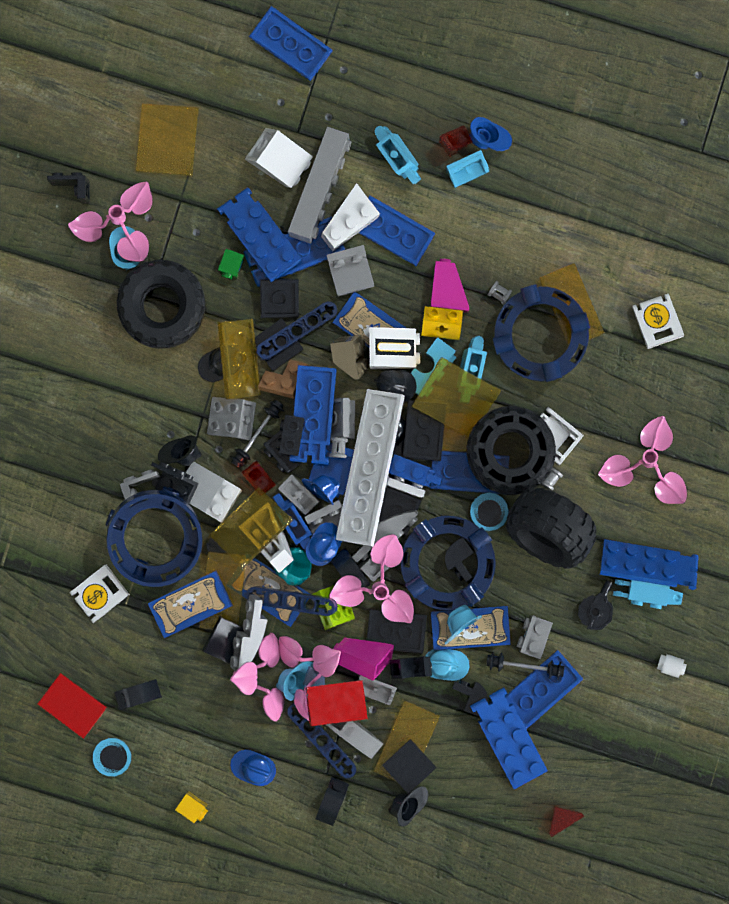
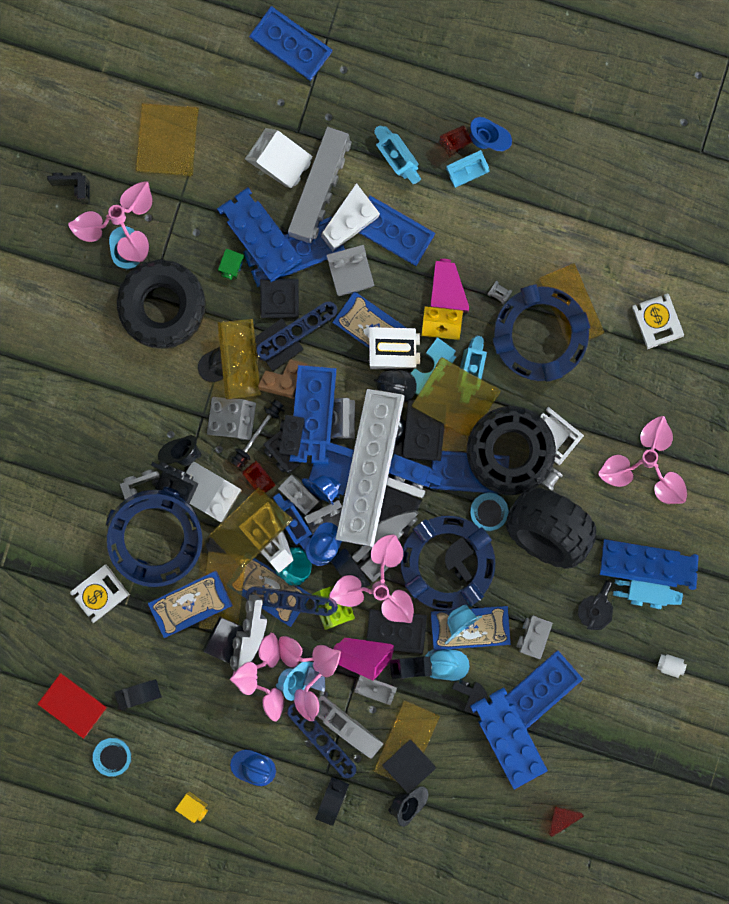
red tile [305,680,368,726] -> none
light grey bush [329,437,348,458] -> none
dark tan slope [330,335,368,379] -> none
black axle [487,651,565,681] -> none

